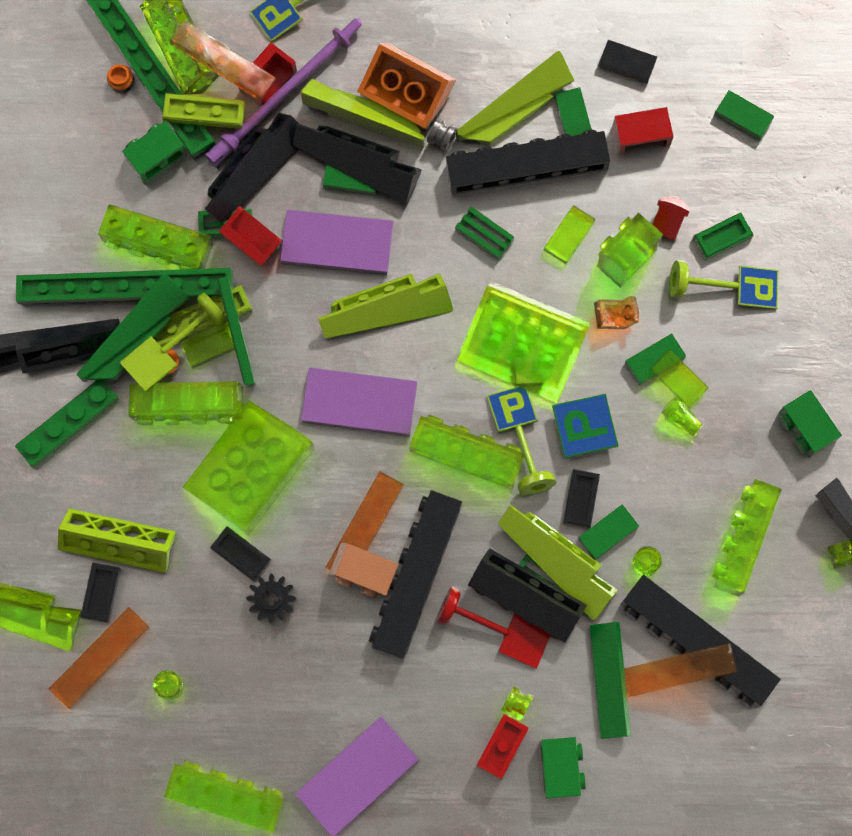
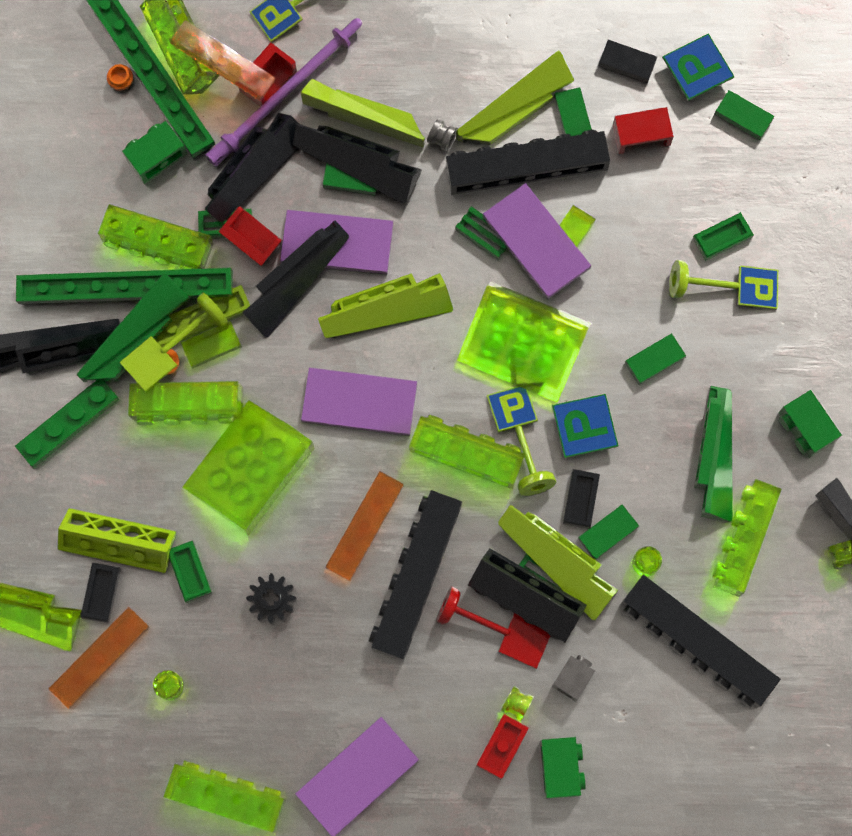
lime tile [162,93,246,129] -> none
black tile [210,526,271,582] -> none
green tile [217,276,256,385] -> none
nougat brick [329,543,398,598] -> none
orange slope [357,43,456,129] -> none
green tile [590,622,631,739] -> none
clear orange bracket [594,296,639,329] -> none
clear neon green brick [597,212,663,288] -> none
clear orange tile [624,644,737,697] -> none
clear neon green tile [649,350,709,407] -> none
red tile [650,196,690,240] -> none
clear neon green cone [661,396,703,436] -> none
none -> green tile [169,540,212,603]
none -> black wedge [242,220,349,337]
none -> medium lavender tile [483,183,591,299]
none -> flat silver brick [552,655,595,702]
none -> blue piece [662,33,735,101]
none -> green wedge [694,386,733,522]

